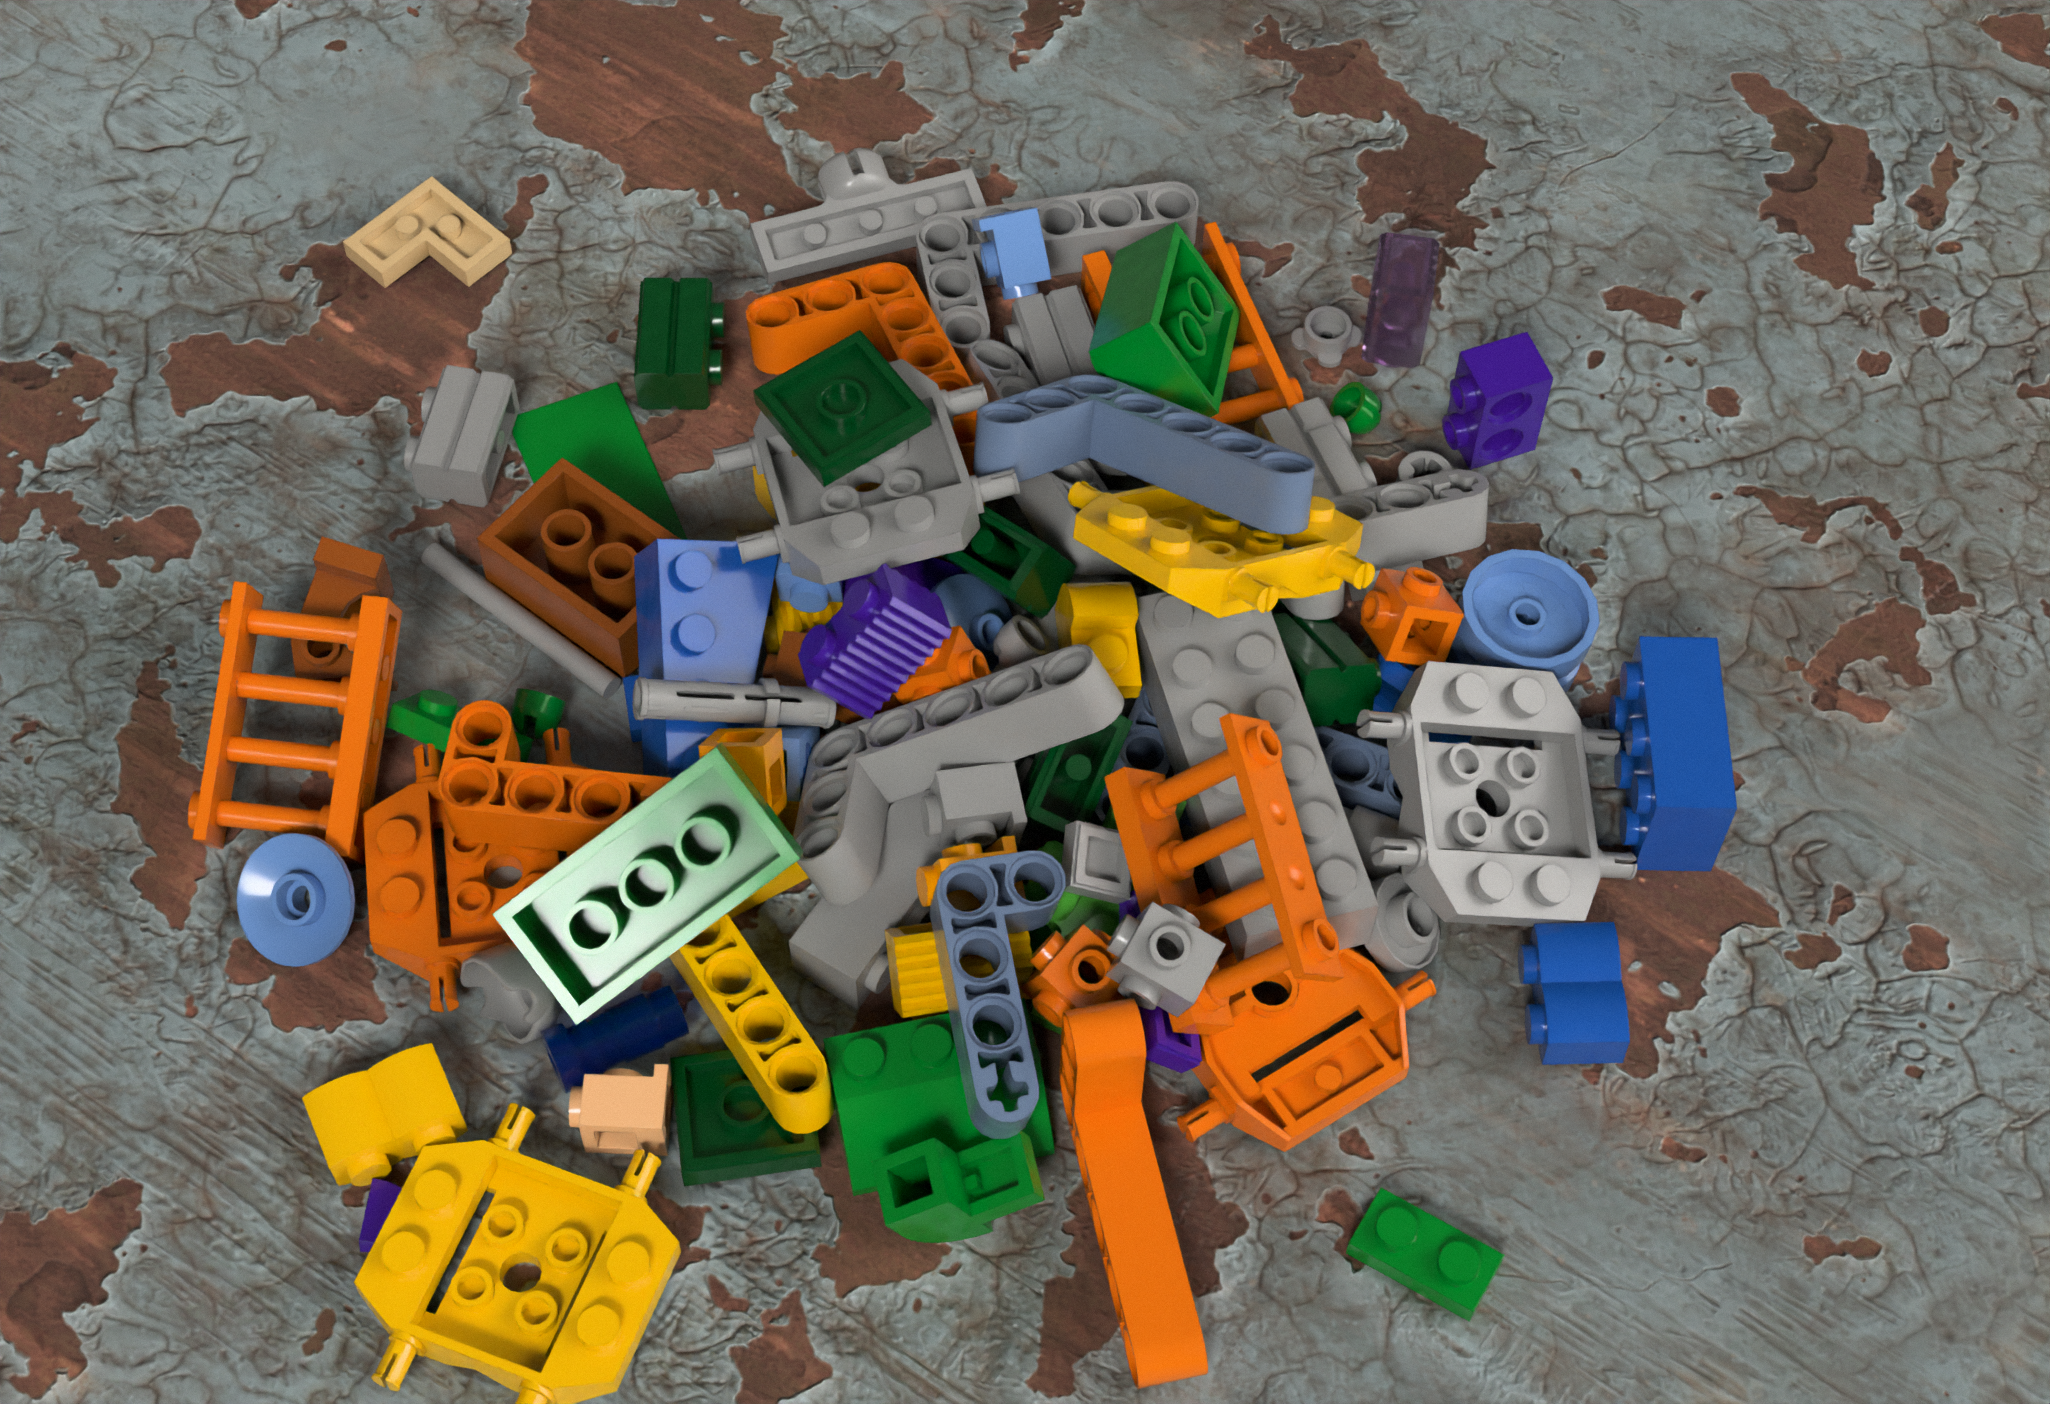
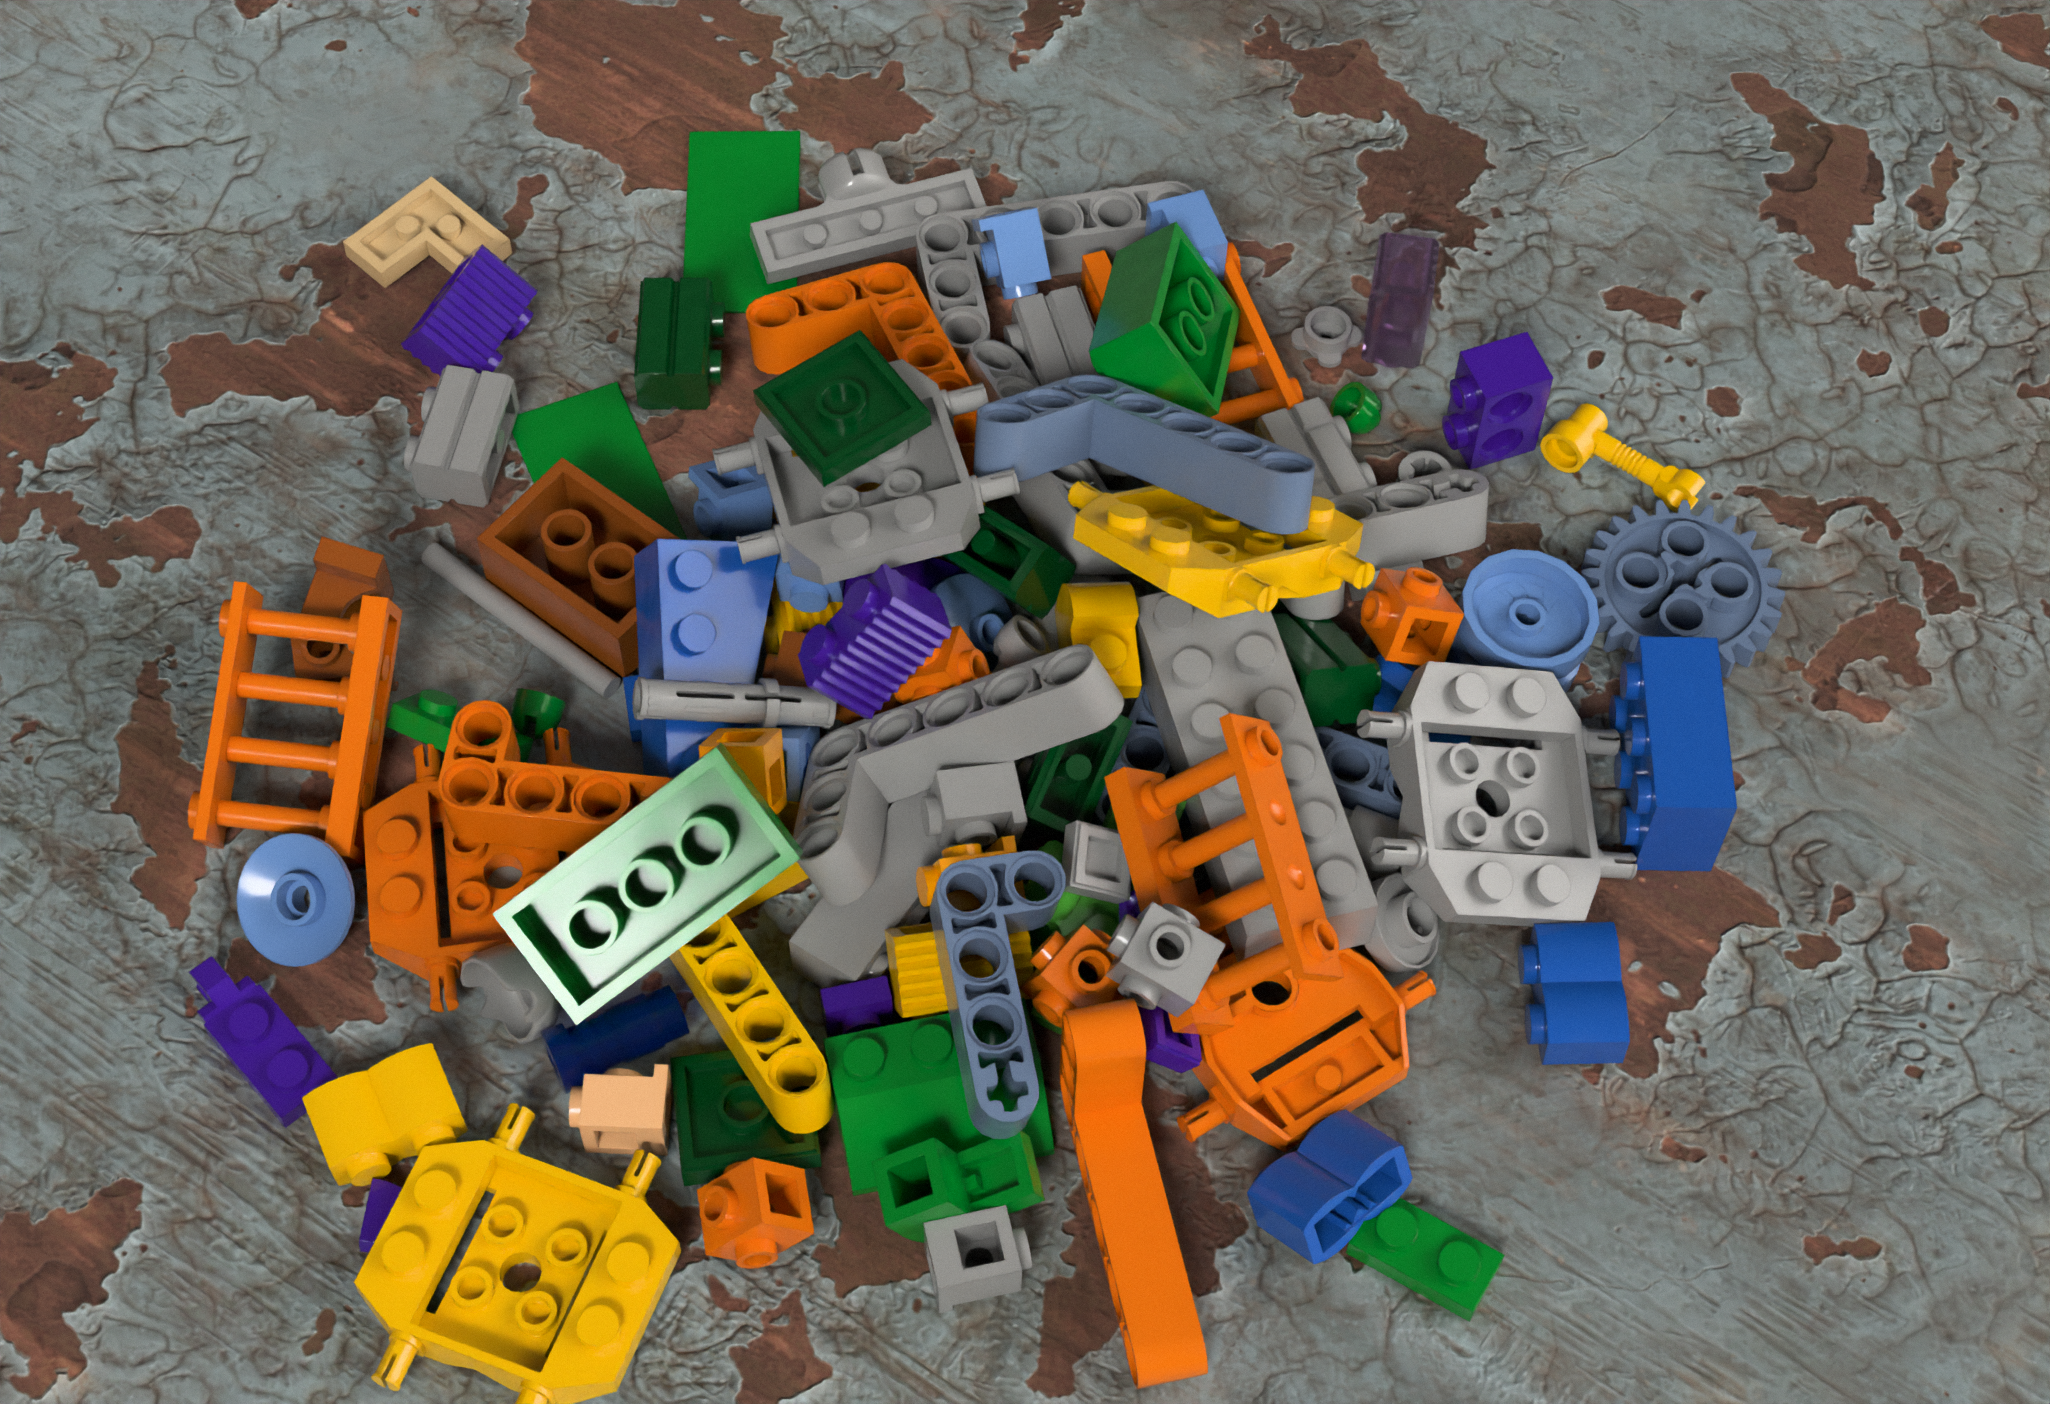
none -> dark purple hinge [189,956,338,1128]
none -> dark purple brick [401,244,537,376]
none -> green piece [683,131,800,313]
none -> medium blue brick [688,460,773,541]
none -> orange brick [697,1157,814,1269]
none -> dark purple plate [820,976,893,1038]
none -> light grey brick [923,1205,1032,1313]
none -> medium blue brick [1145,190,1228,281]
none -> blue brick [1247,1109,1413,1264]
none -> yellow brick [1540,403,1705,513]
none -> sand blue gear [1581,500,1785,679]

